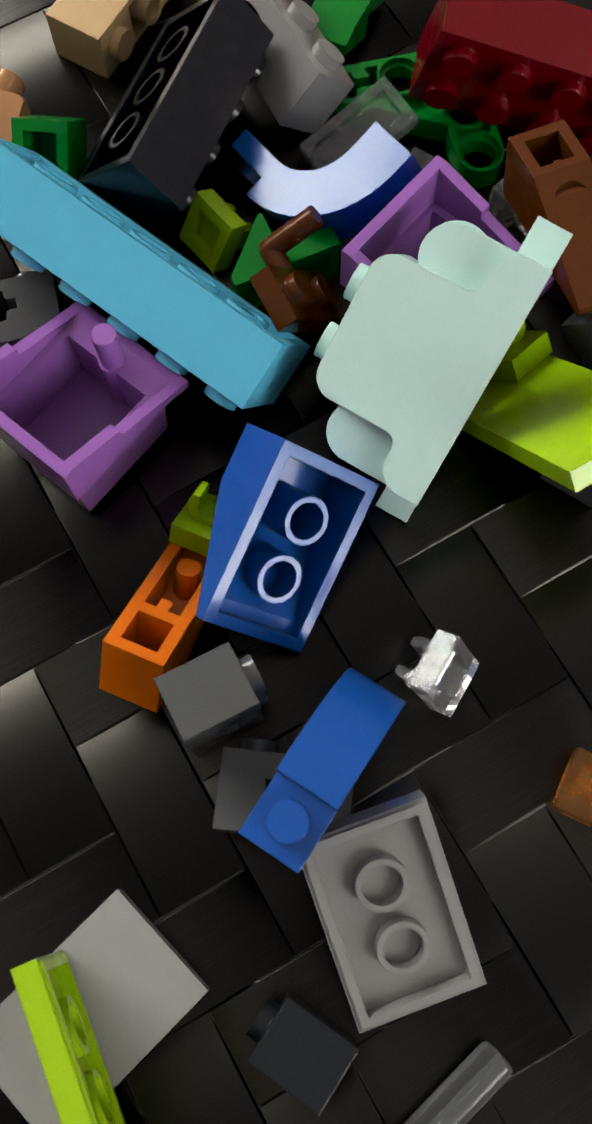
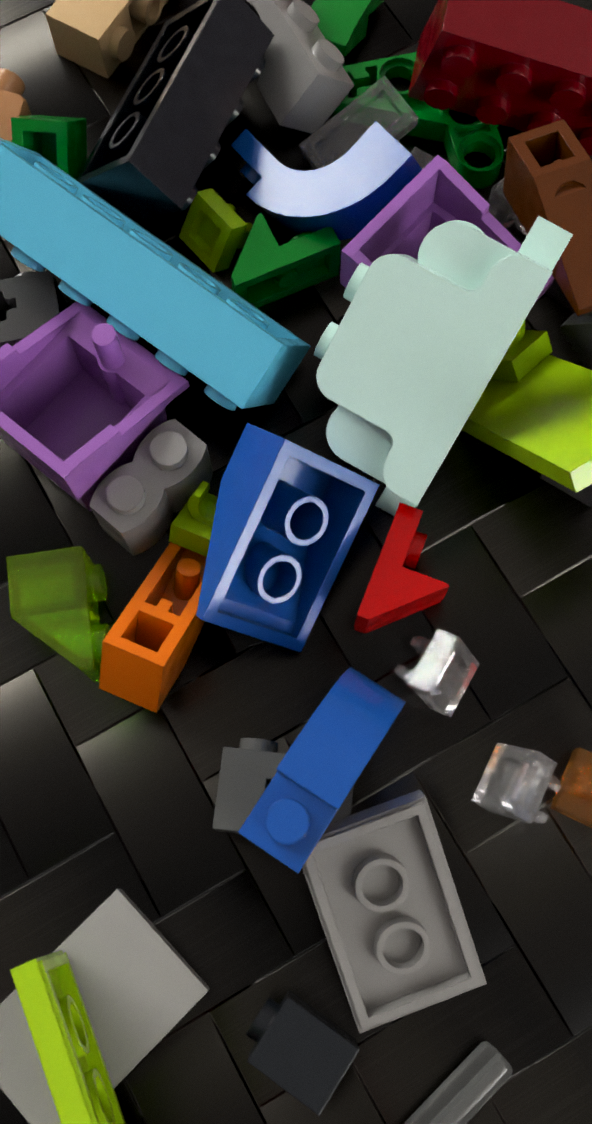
dark grey brick [154,642,269,757] -> none
reddish brown plate [249,205,342,333] -> none
none -> clear neon green slope [6,546,110,682]
none -> light grey brick [89,419,213,556]
none -> red slope [354,503,449,634]
none -> clear tile [472,743,562,824]

